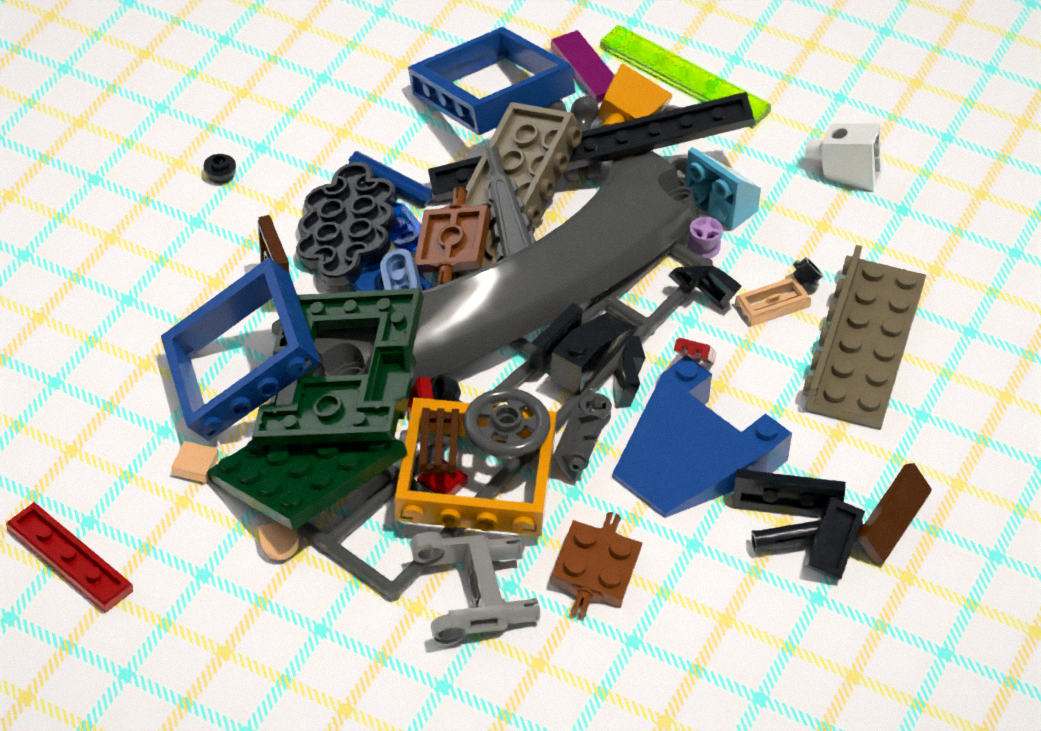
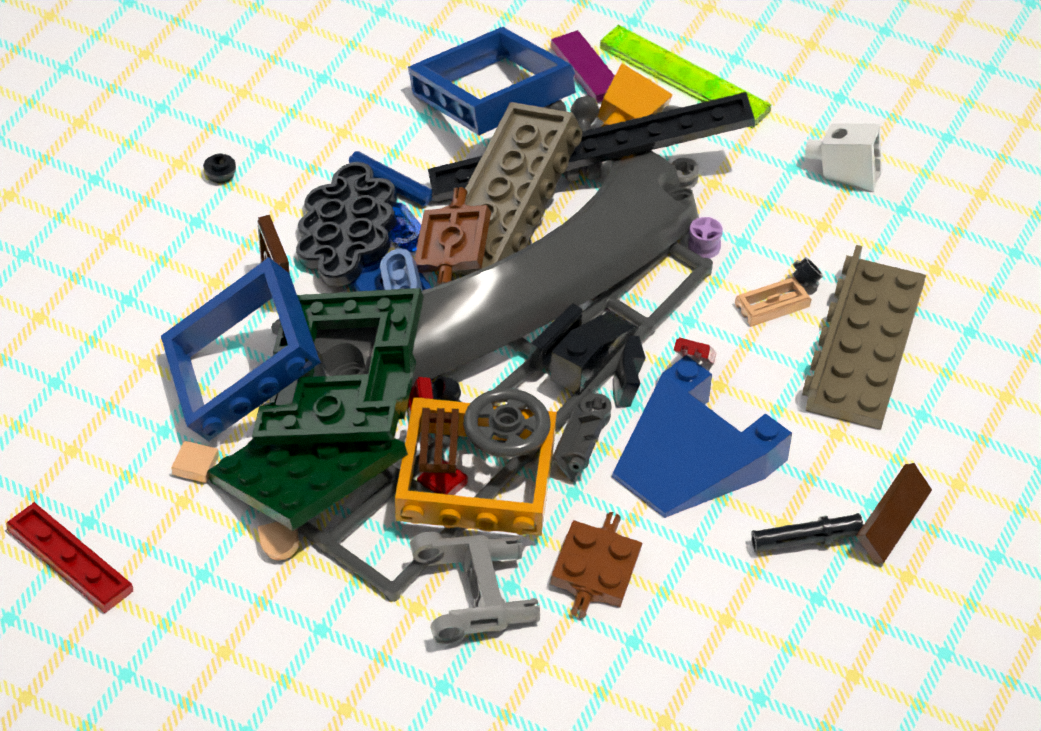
dark grey sword [485,146,536,259] -> none
black slope [668,266,742,310] -> none
medium azure slope [684,147,761,231] -> none
black plate [732,469,846,516] -> none
black tile [804,497,865,581] -> none

